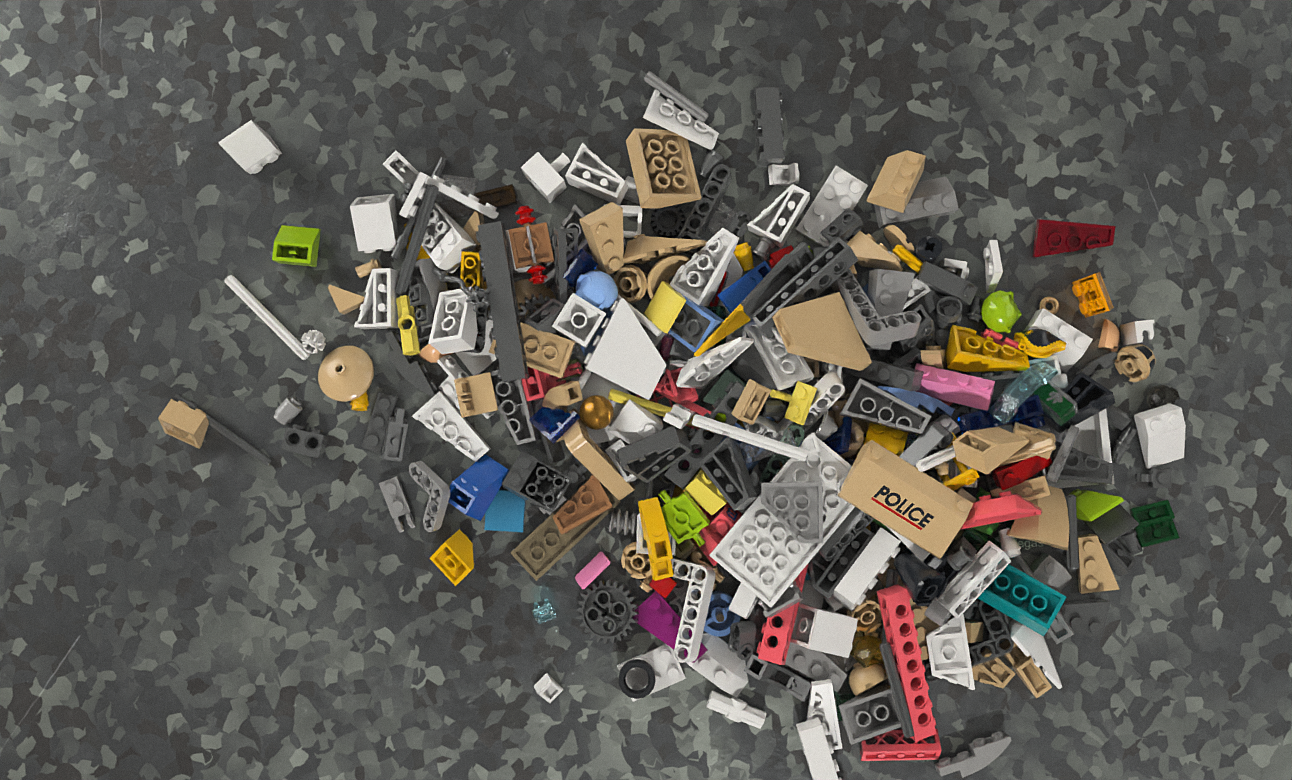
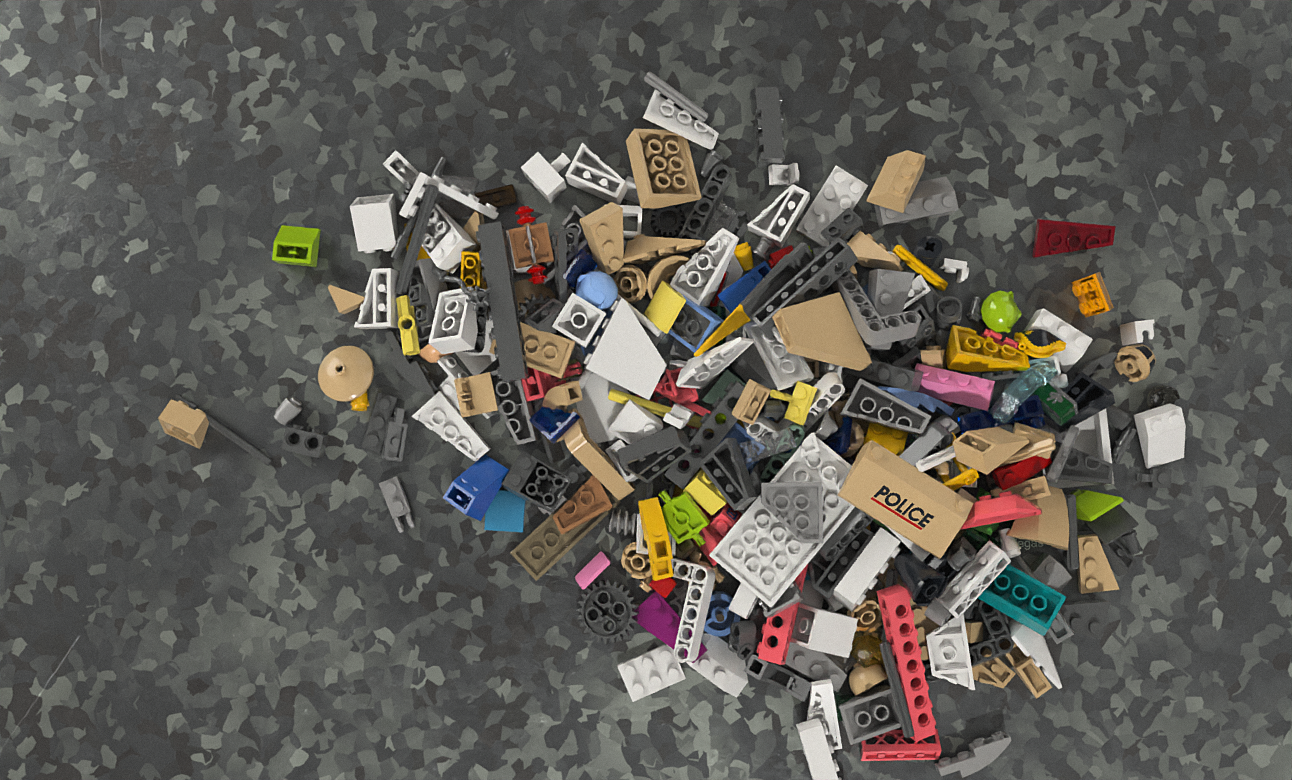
white slope [218,120,282,174] -> none
white axle [224,275,311,360] -> none
white gear [301,330,326,354] -> none
tan pin [355,259,382,278] -> none
light grey beam [409,461,450,532] -> none
yellow slope [430,529,474,586] -> none
clear light blue tile [532,599,557,624] -> none
white slope [534,673,563,703] -> none
pearl gold piece [579,395,614,430] -> none
black tyre [618,659,656,699] -> none
clear pink pin [659,336,674,362] -> none
white axle [692,414,808,462] -> none
white piece [706,691,767,729] -> none
tan tile [883,224,915,254] -> none
dark grey slope [916,261,978,305] -> none
white wing [983,240,1003,293] -> none
tan plate [1039,297,1059,315] -> none
light nougat brick [1098,319,1120,352] -> none
dark green slope [1130,500,1180,548] -> none

